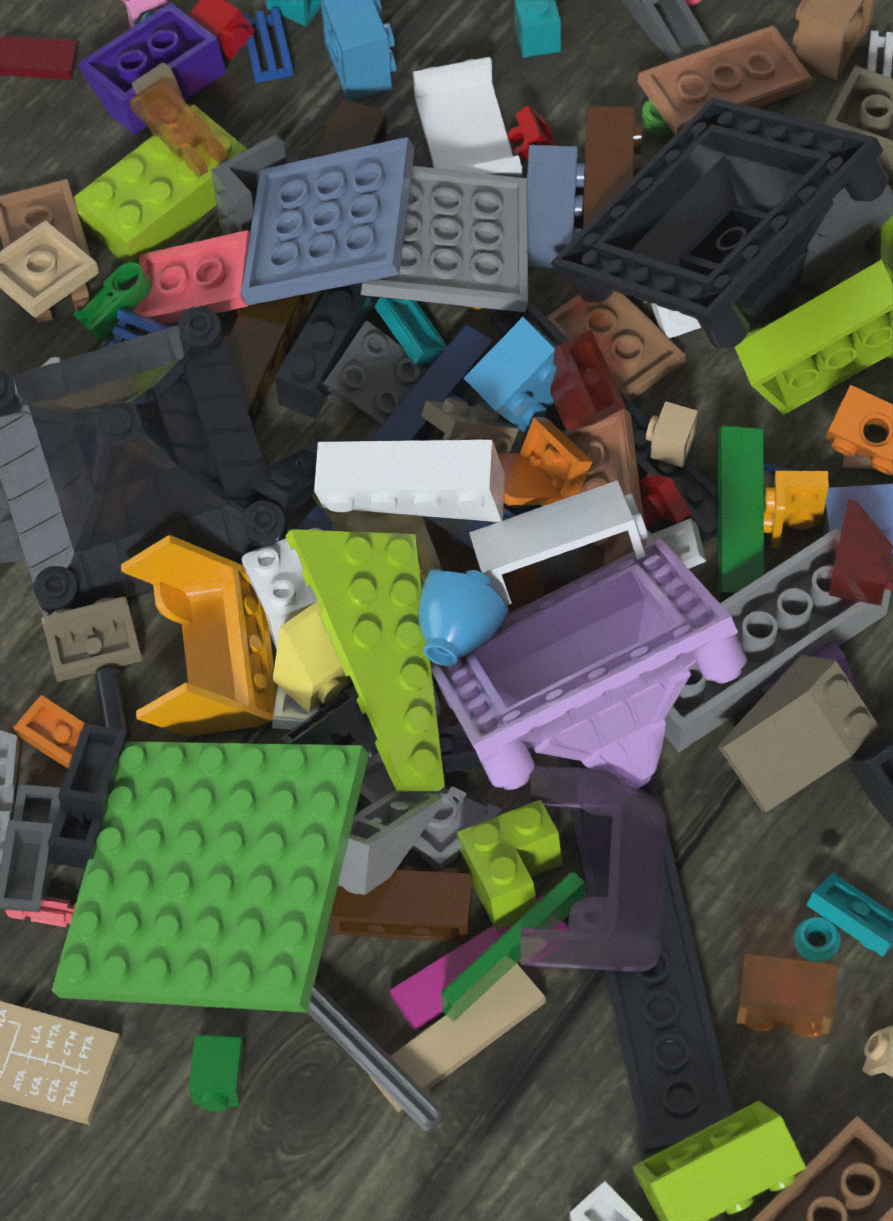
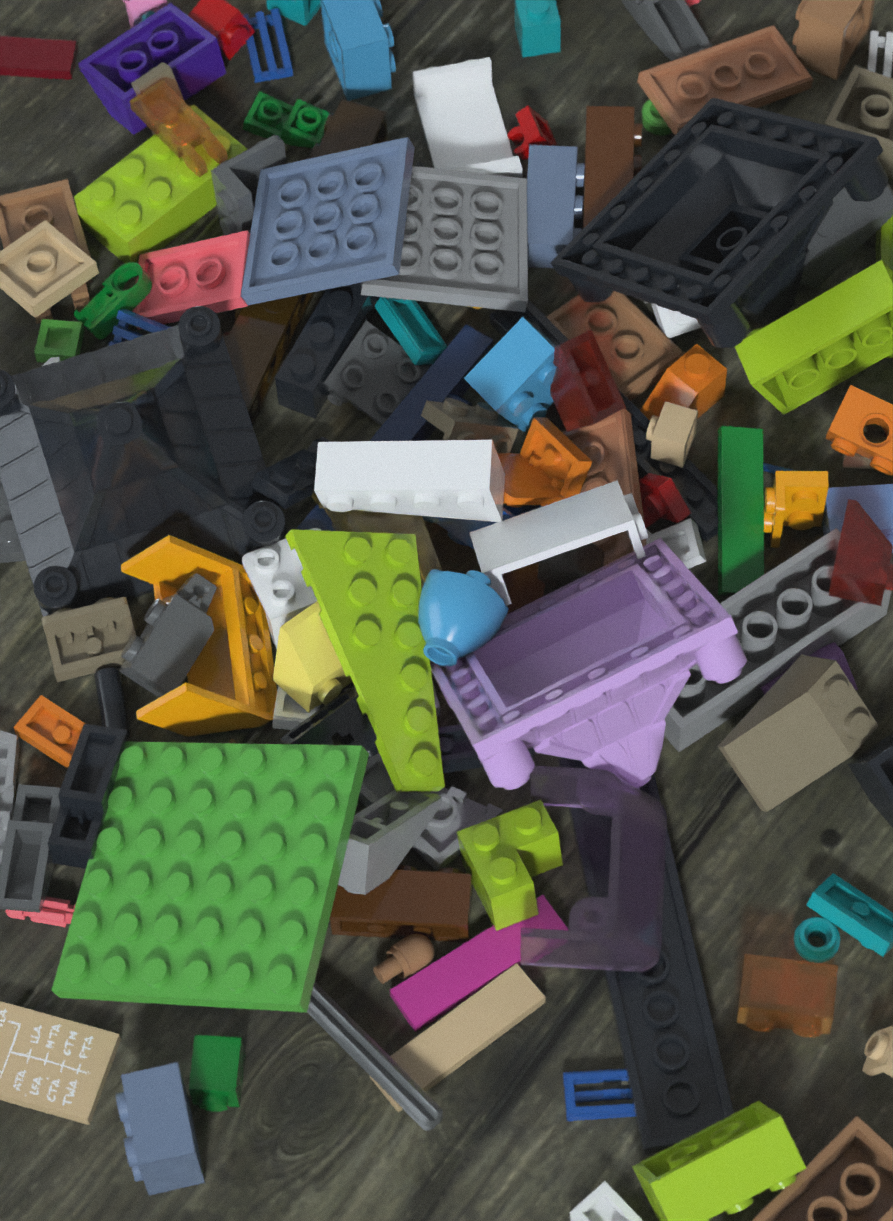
green tile [441,872,585,1022] -> none
none -> bright green plate [34,319,84,363]
none -> sand blue brick [115,1062,205,1196]
none -> dark grey hinge [119,573,217,698]
none -> green slope [242,91,330,148]
none -> medium nougat cylinder [373,934,435,984]
none -> blue tile [563,1069,636,1121]
none -> orange slope [640,344,727,420]

